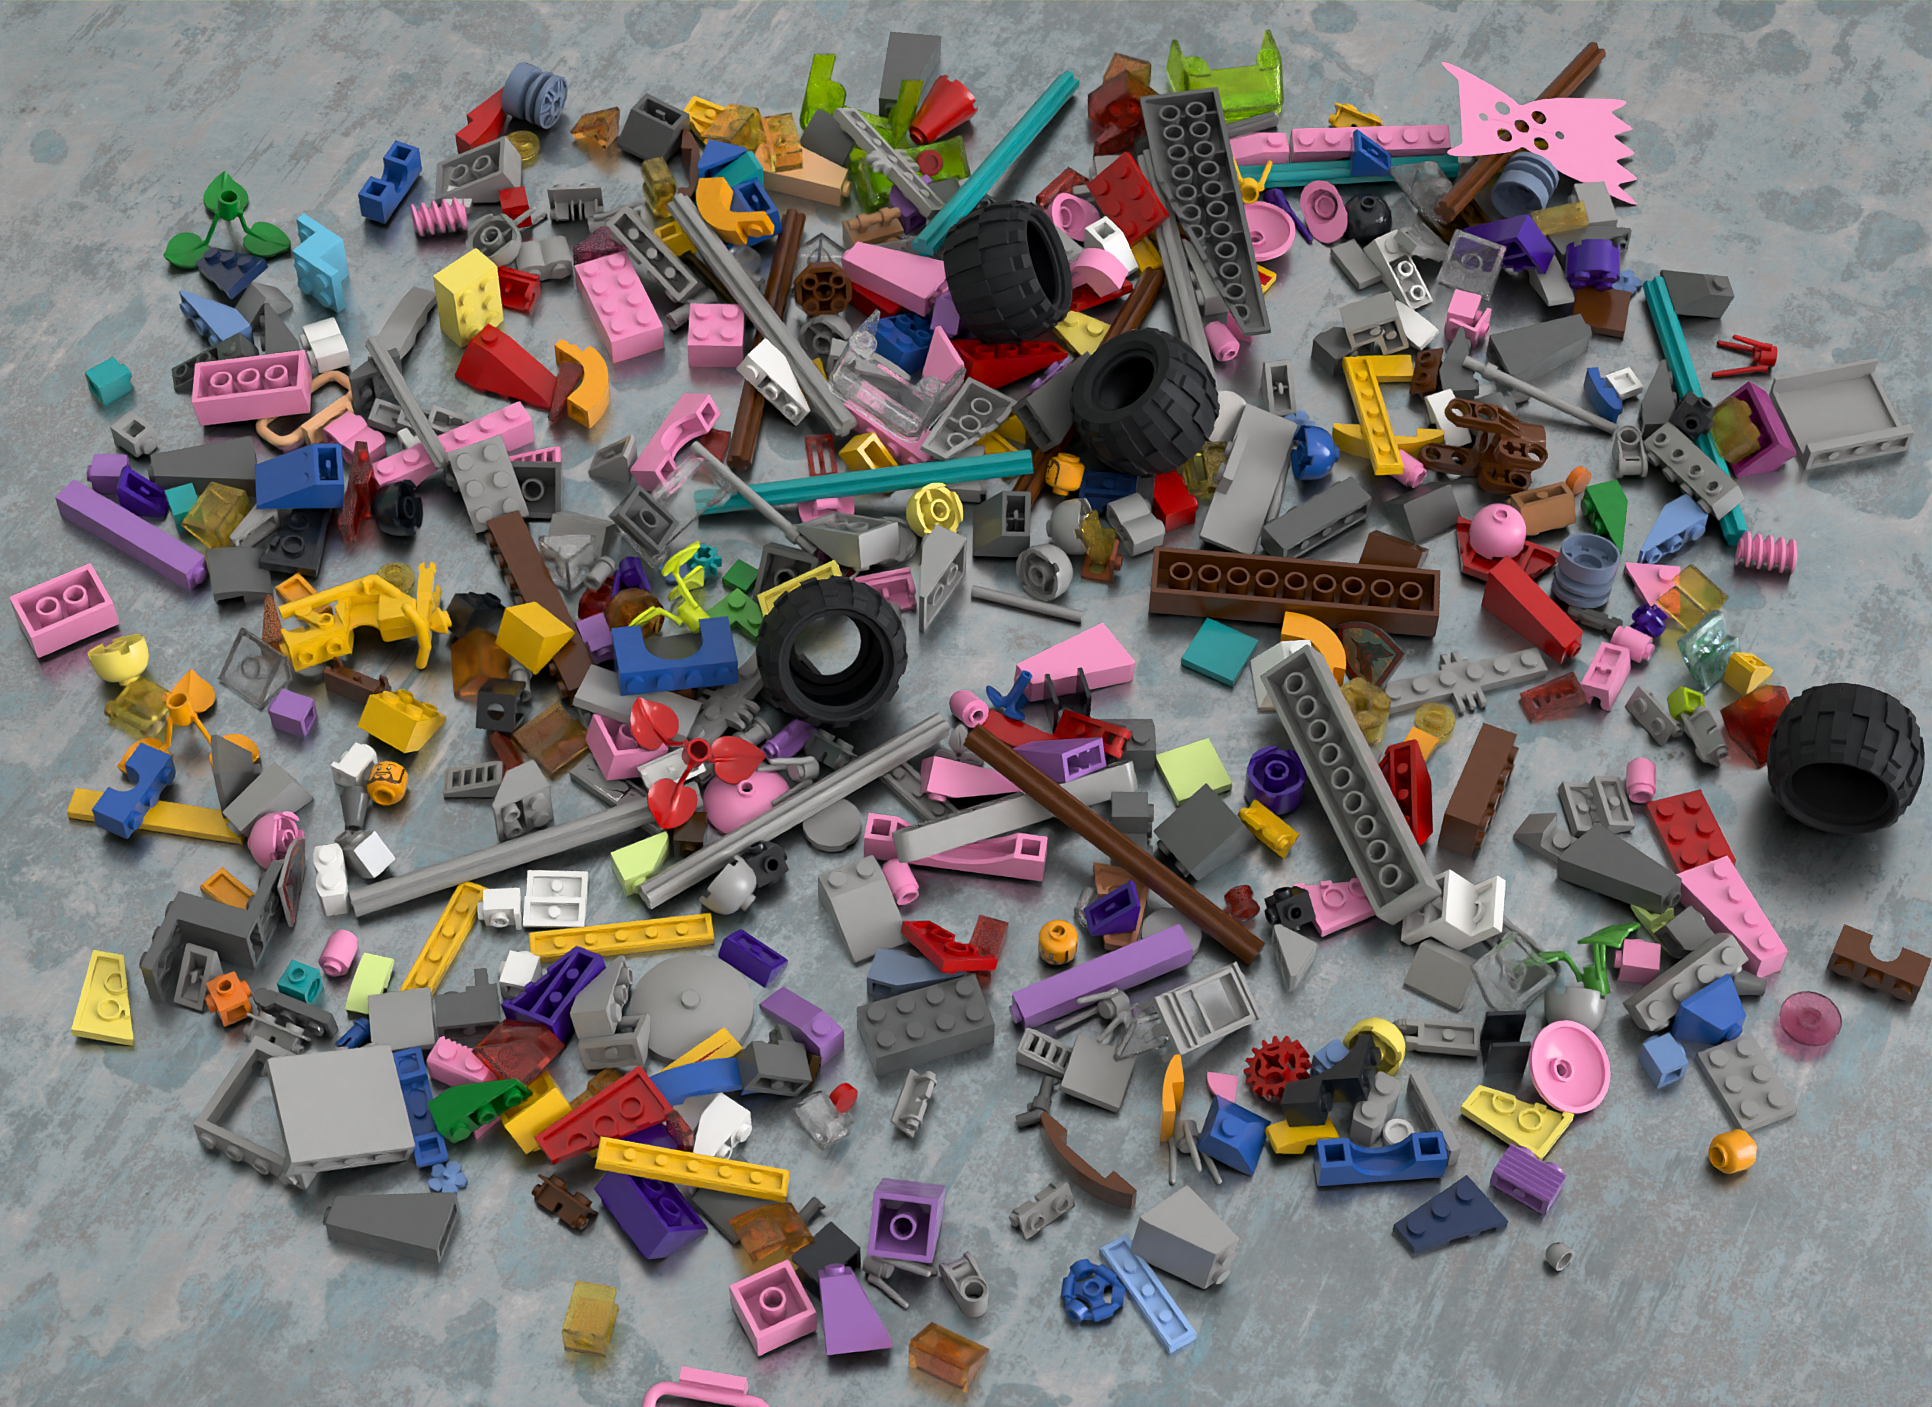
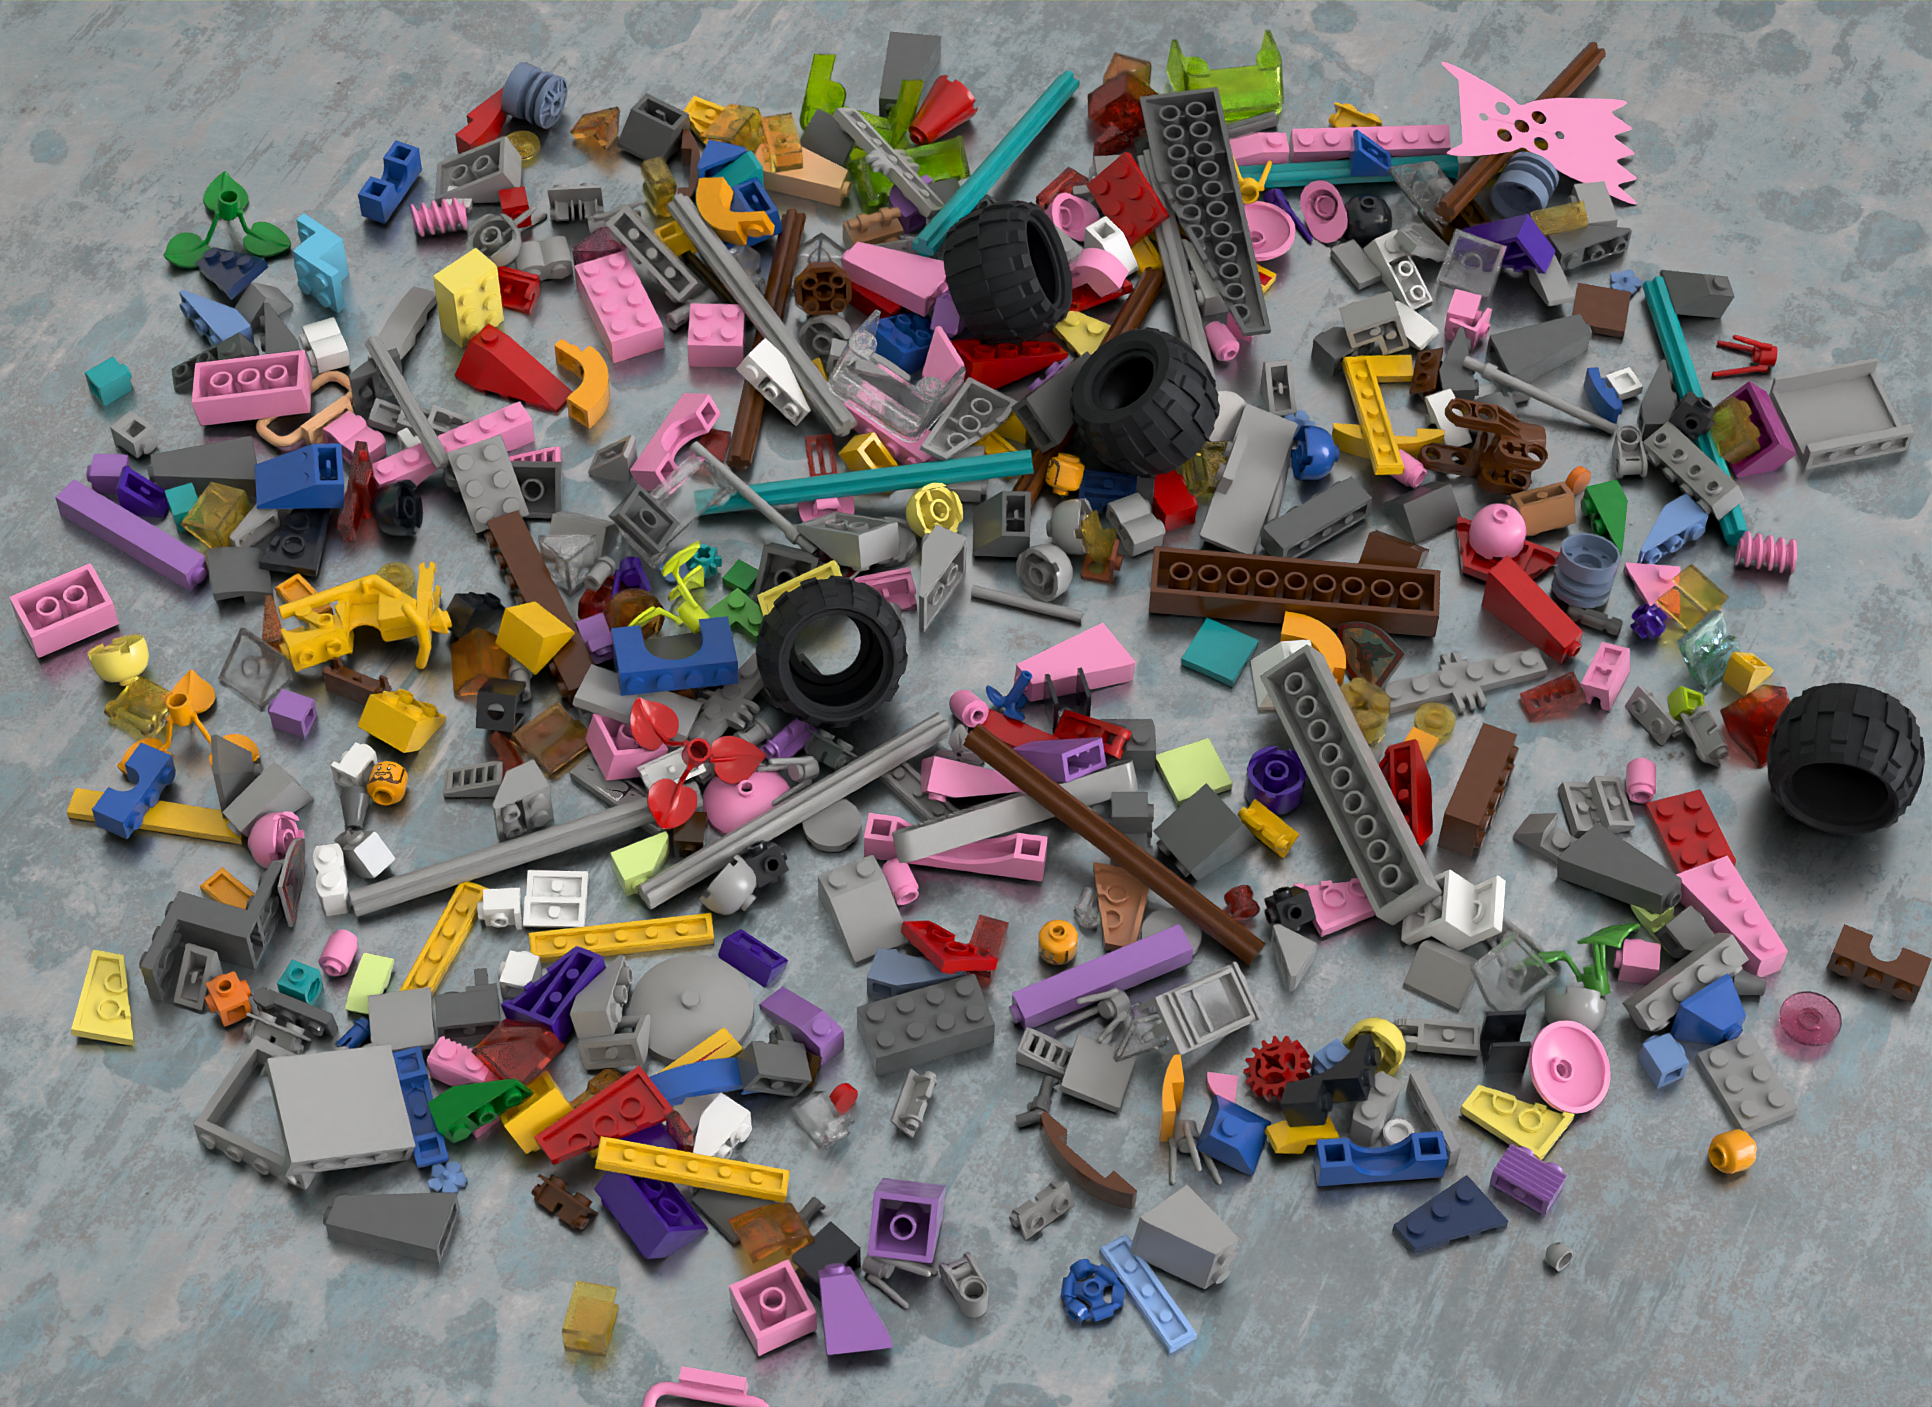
clear red slope [547,361,584,422] -> none
clear orange slope [909,1322,990,1392] -> none
red tile [915,149,943,176] -> none
dark purple slope [1083,880,1141,936] -> none
dark purple brick [1565,239,1620,291] -> none
bright pink brick [1610,626,1655,663] -> none

